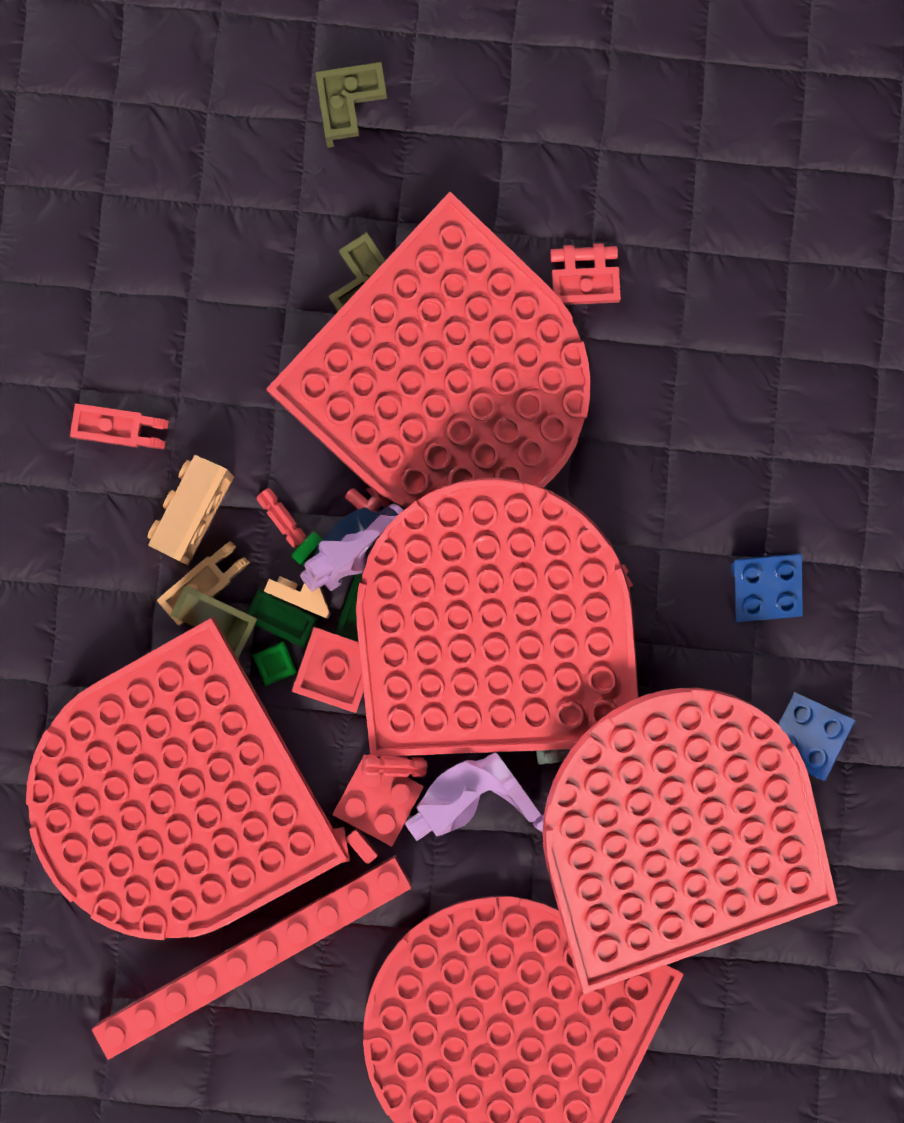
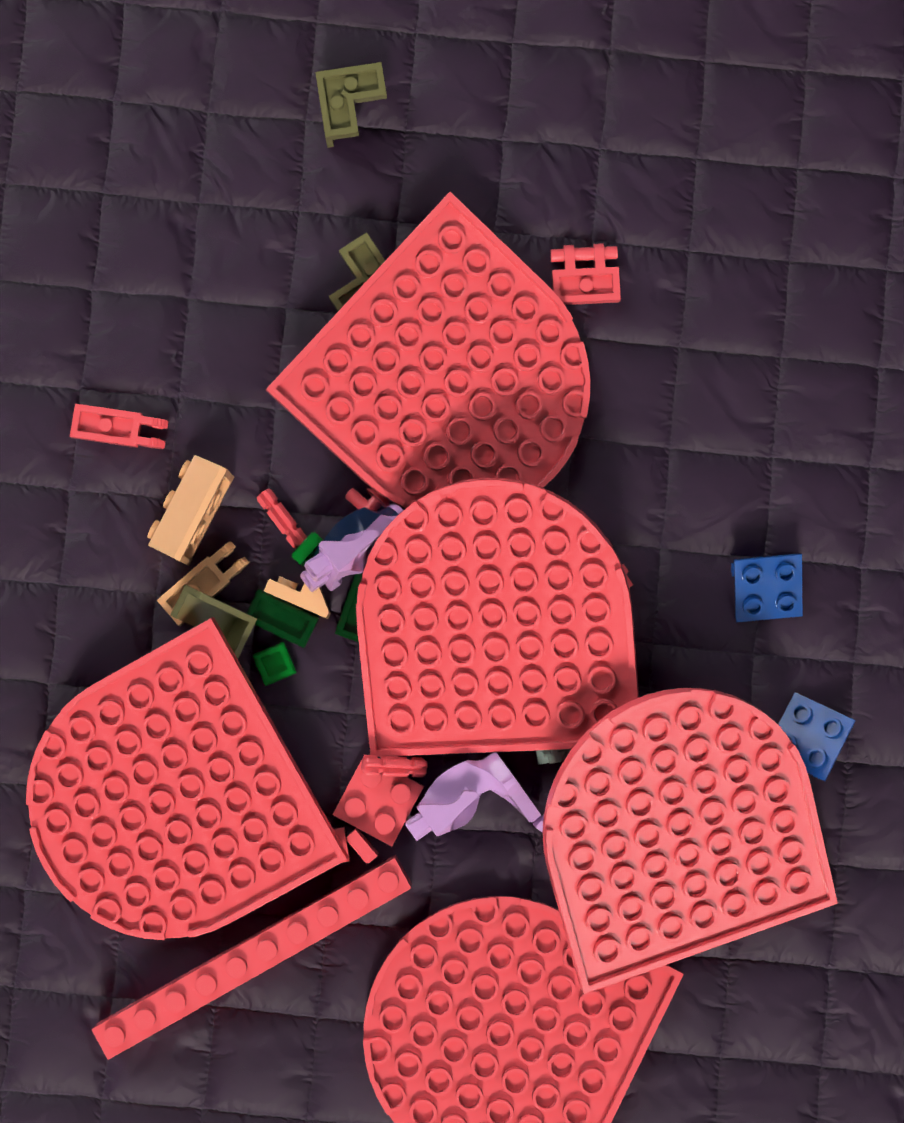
coral plate [292,627,364,713] -> none

